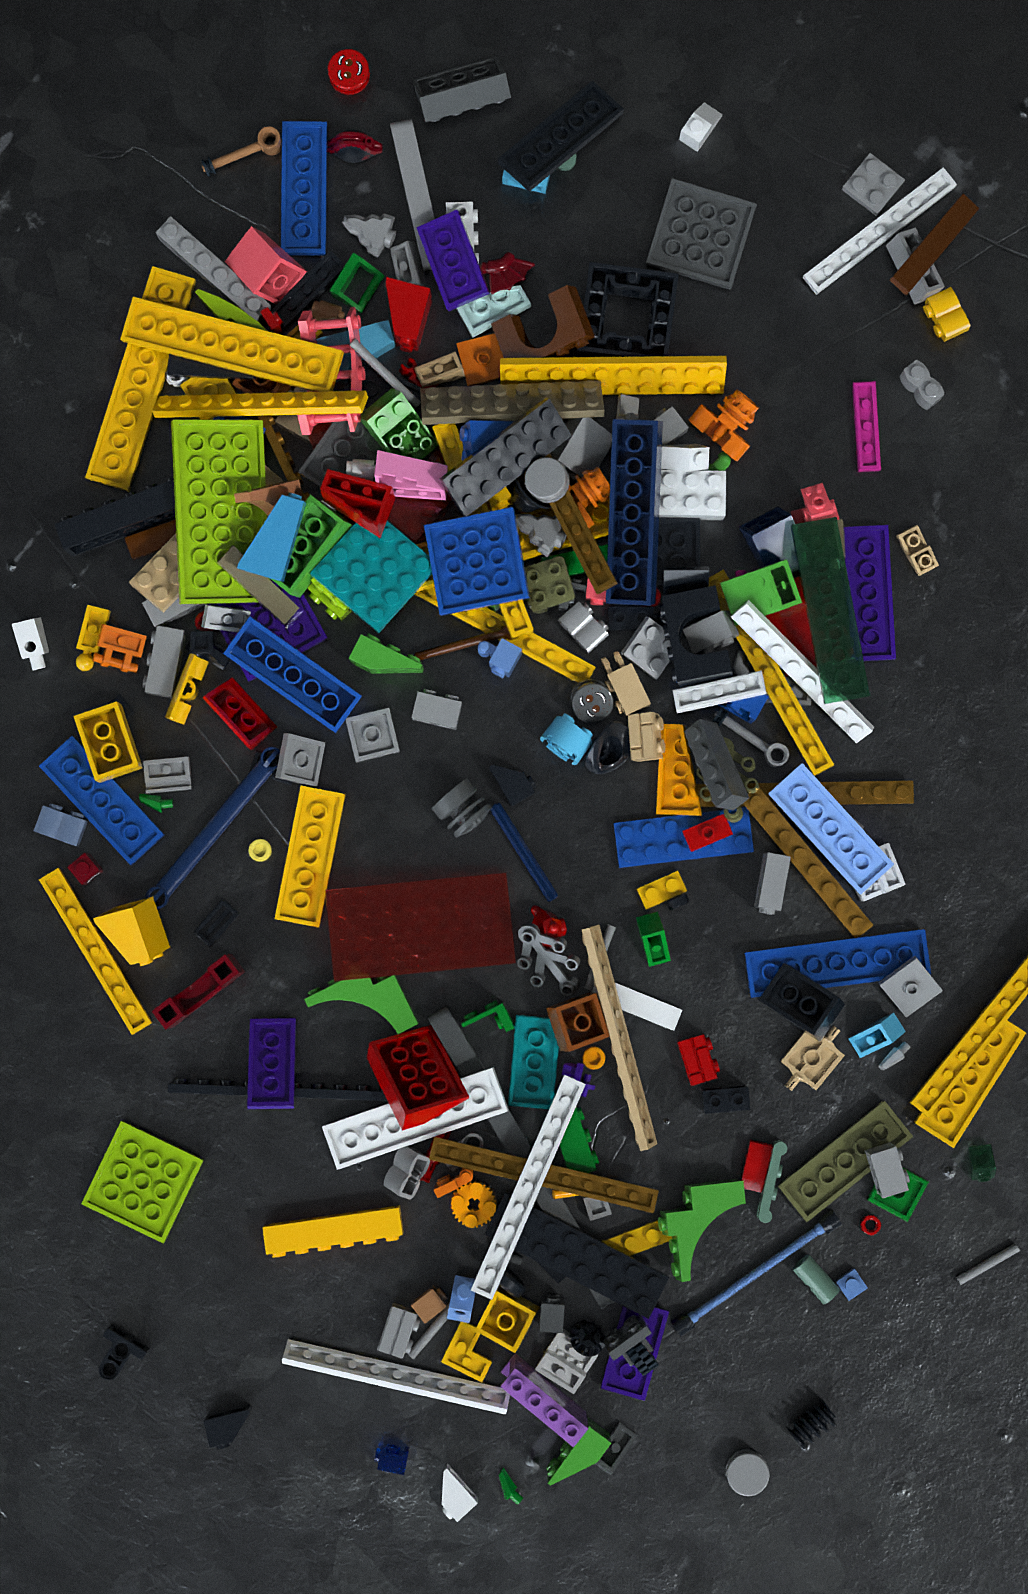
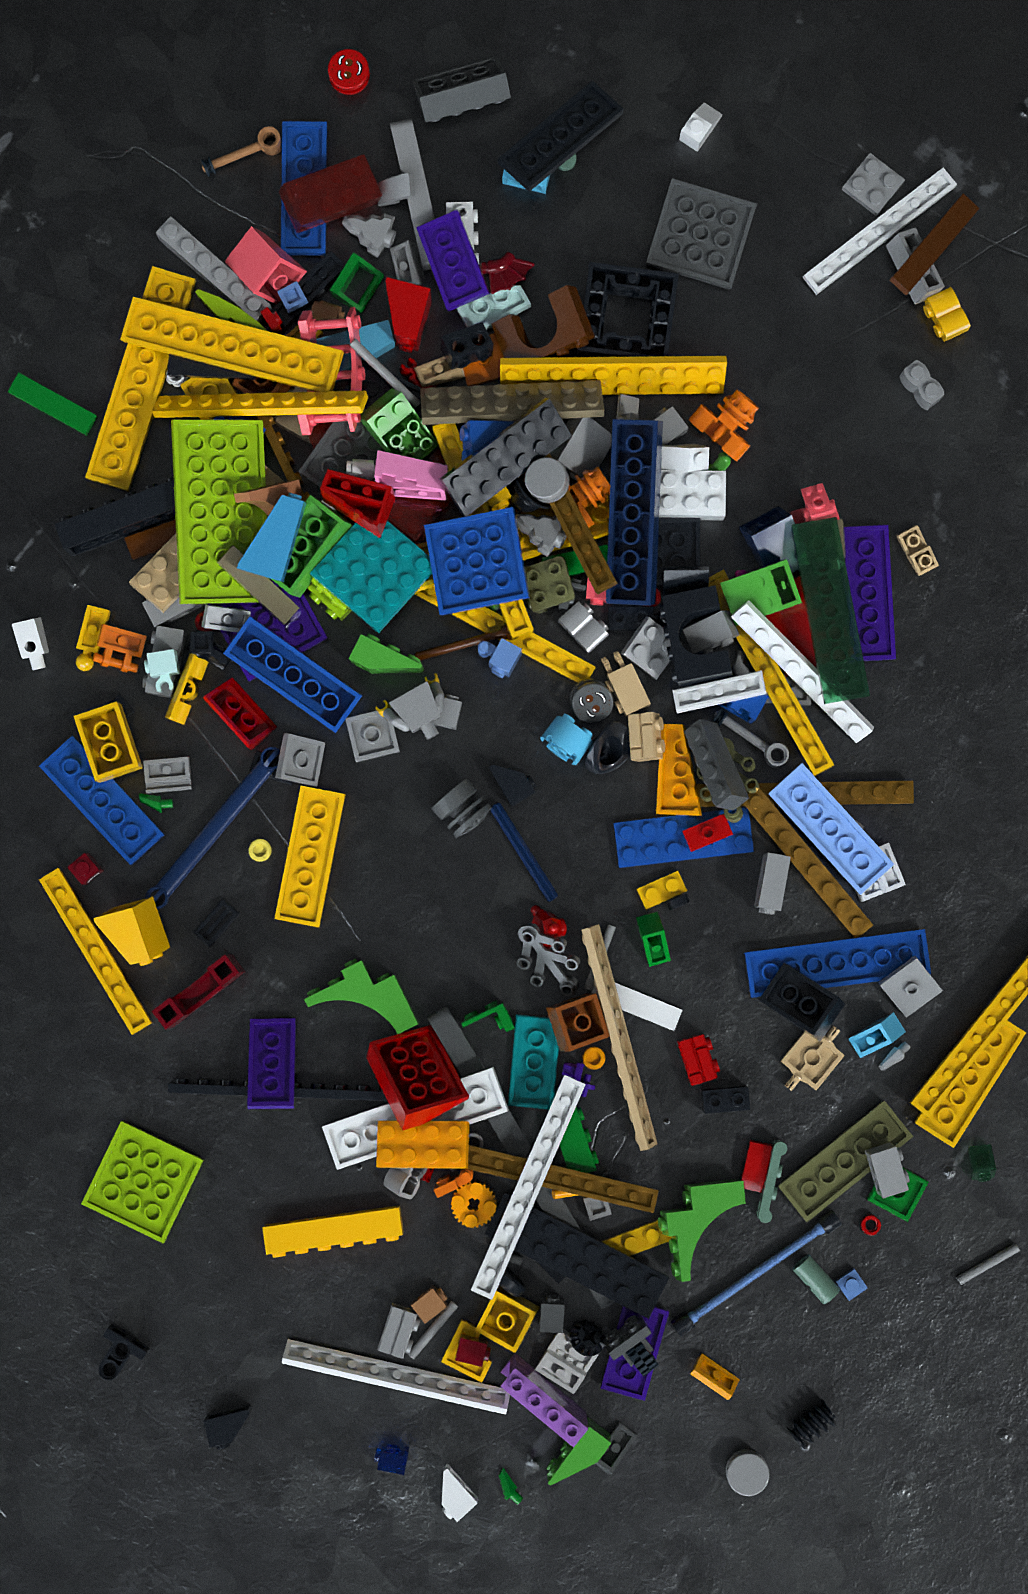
sand blue brick [34,803,88,847] -> none
clear red plate [325,873,516,982] -> none
dark red hat [327,129,383,163] -> none
medium blue torso [447,1275,475,1323] -> none
dark pink tile [852,381,881,472] -> none
none -> green tile [8,372,97,436]
none -> light aqua brick [144,649,181,693]
none -> medium blue plate [277,281,308,313]
none -> clear red brick [279,154,382,233]
none -> light grey torso [375,673,444,740]
none -> light grey slope [376,173,415,207]
none -> light orange plate [376,1121,469,1169]
none -> black brick [440,322,494,370]
none -> dark red brick [455,1334,491,1367]
none -> light orange plate [690,1353,740,1400]

